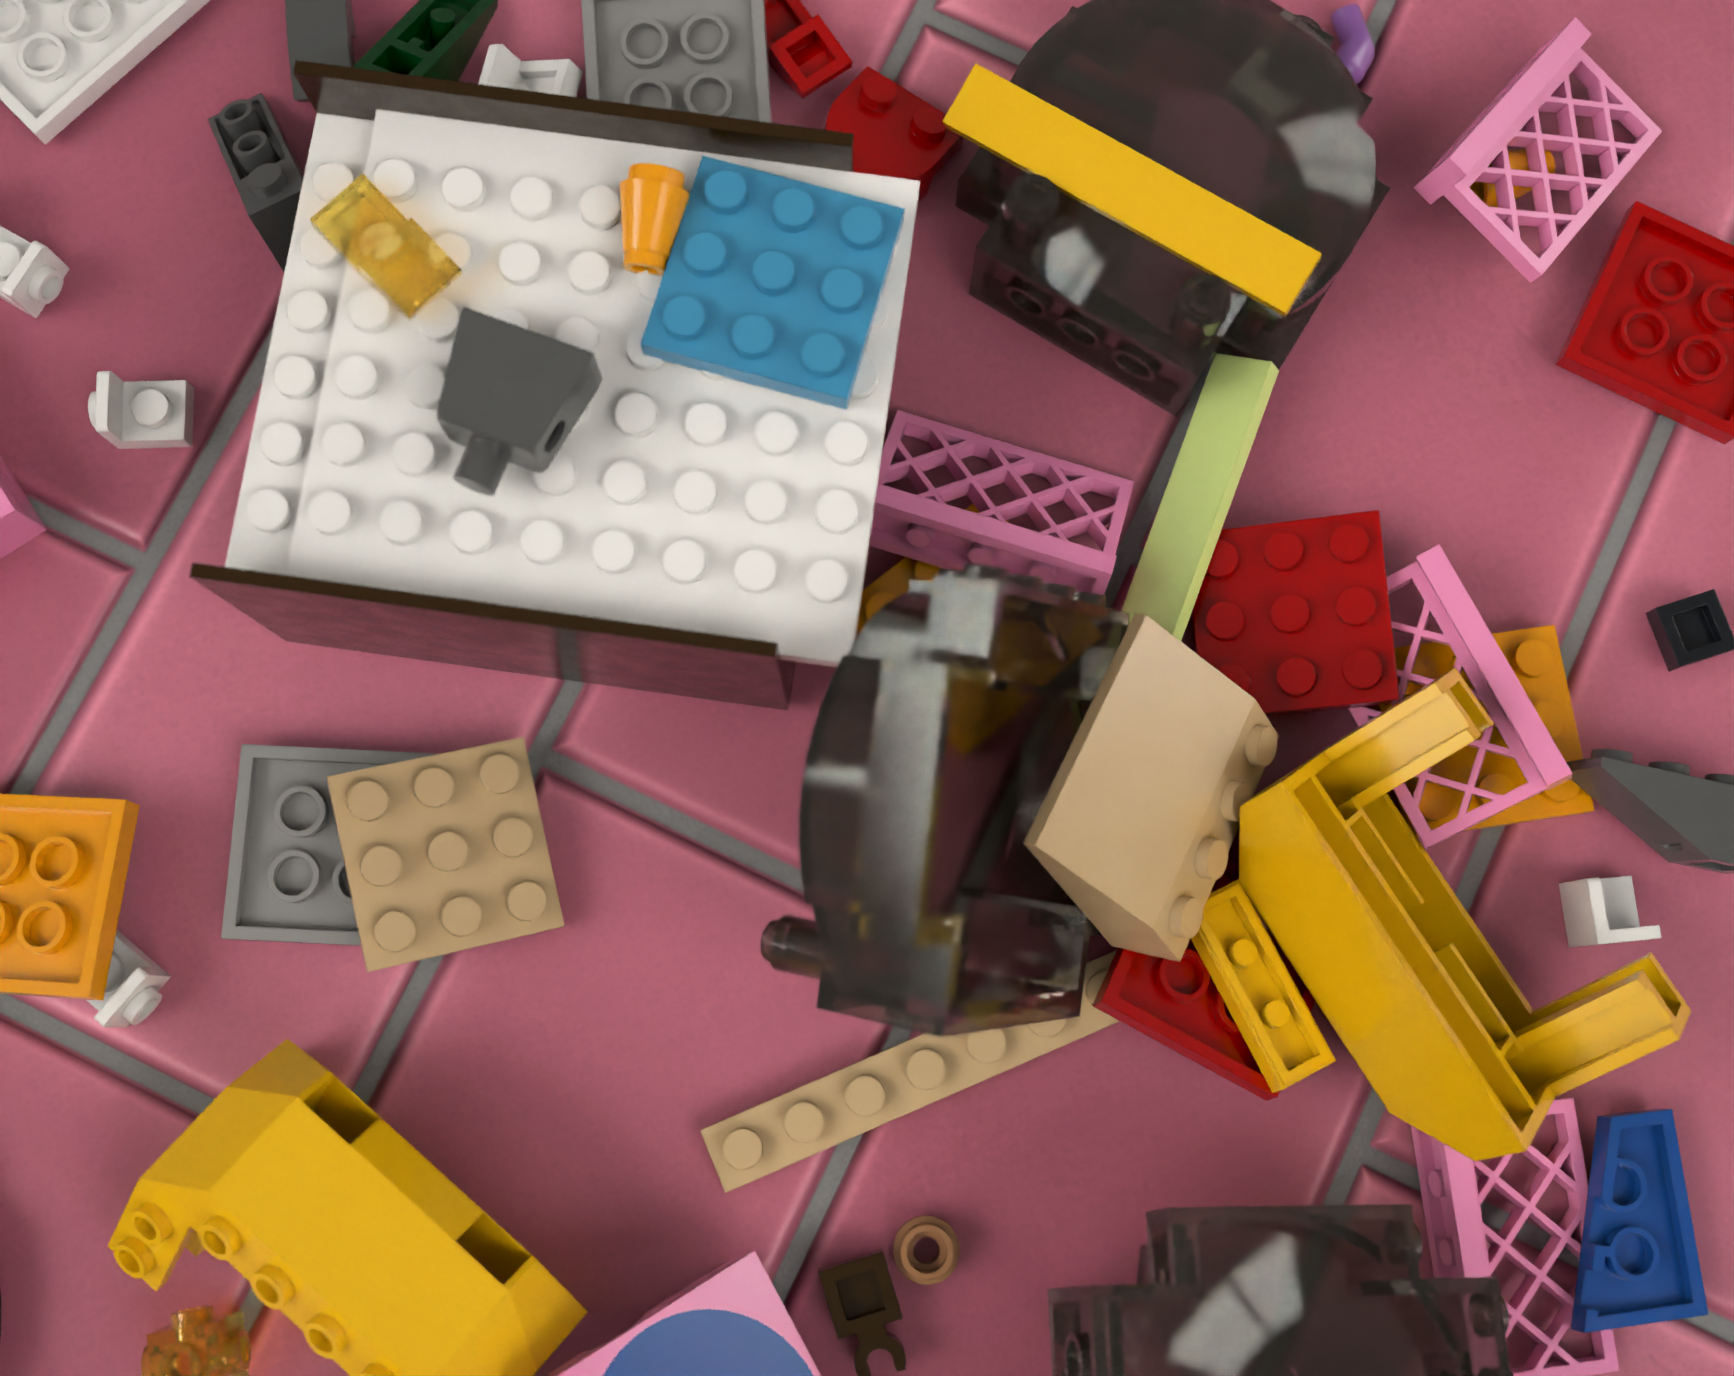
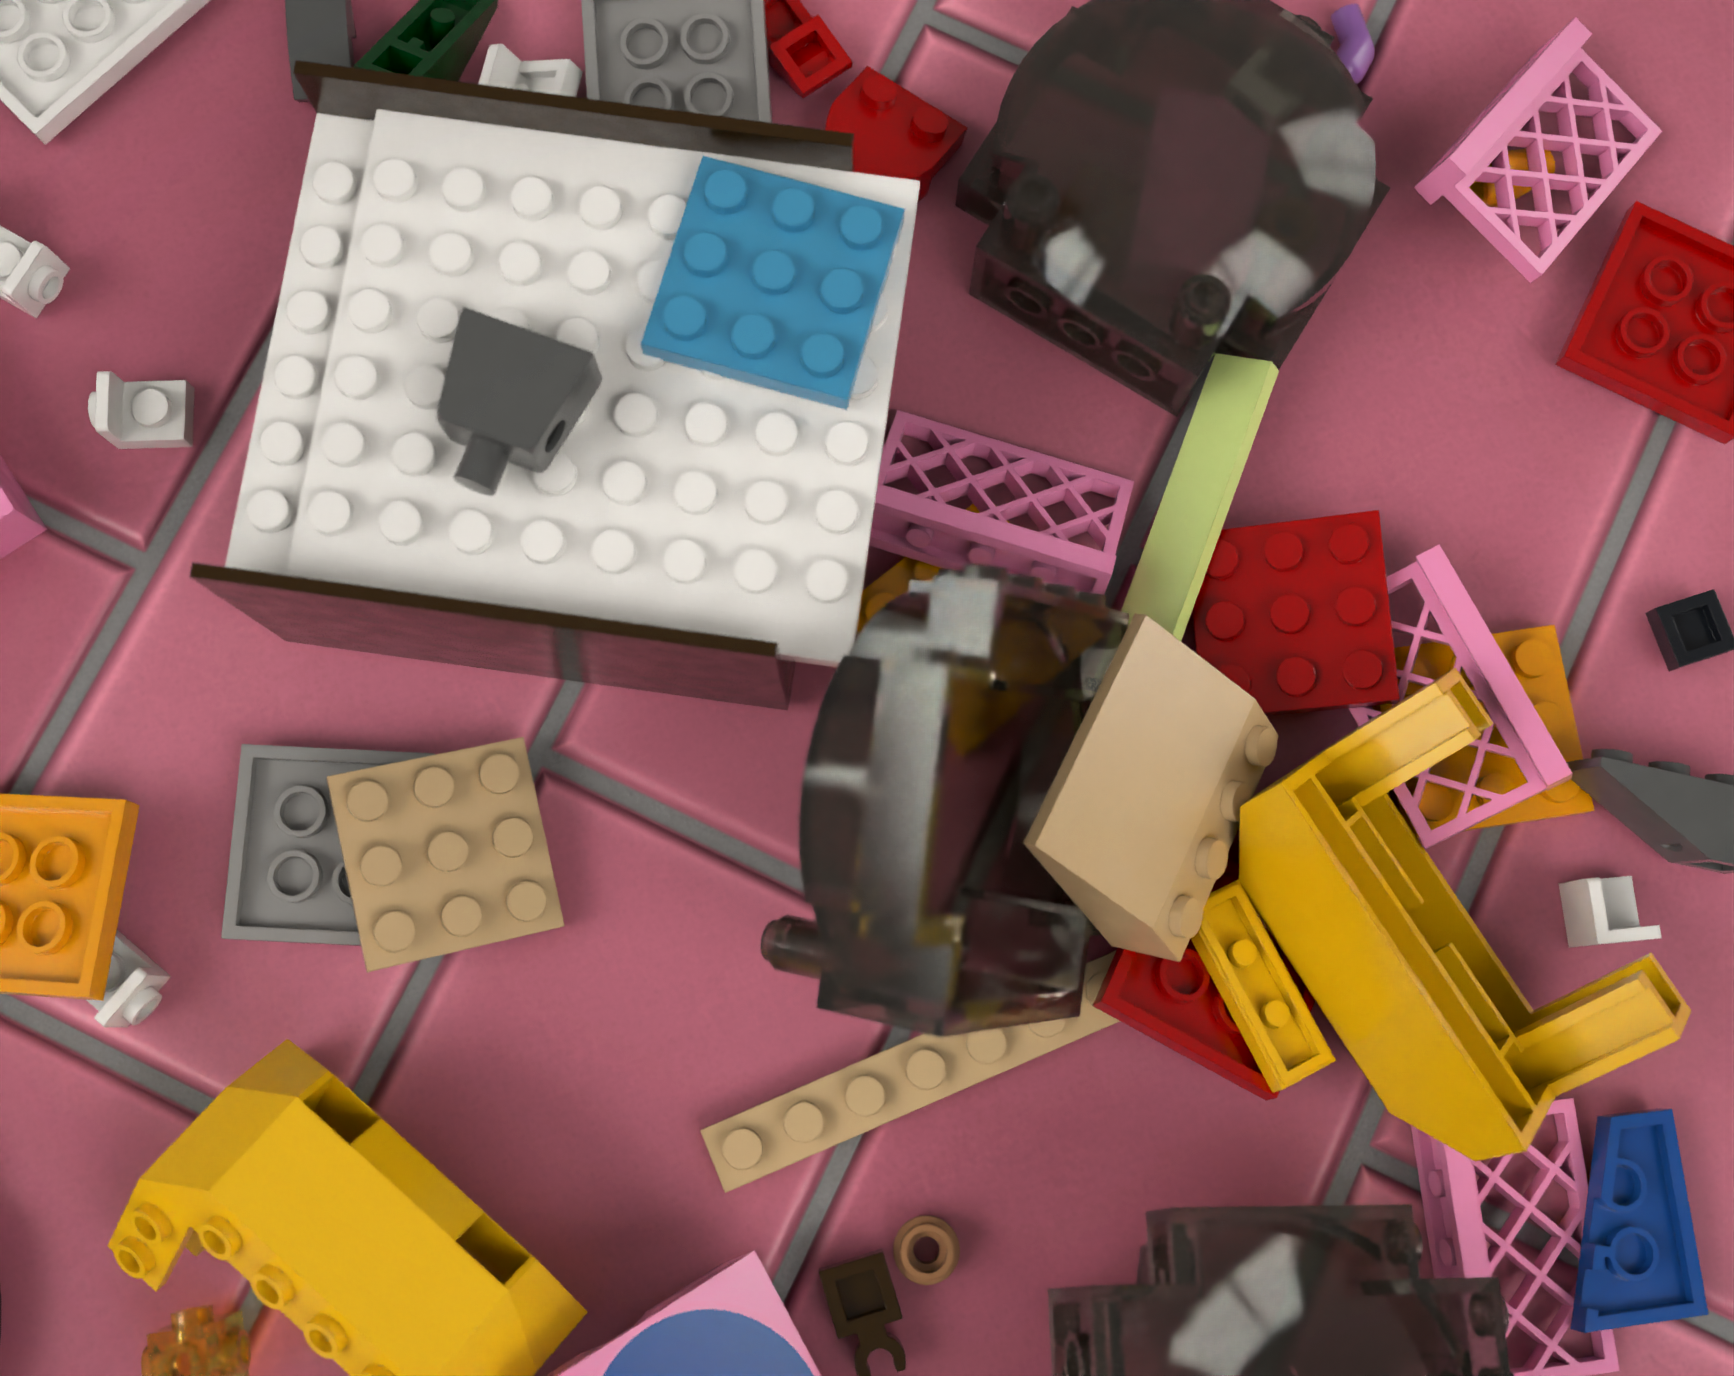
dark grey slope [208,93,304,271] -> none
clear yellow slope [310,173,462,320] -> none
light orange cone [619,163,690,275] -> none
yellow tile [942,63,1322,317] -> none

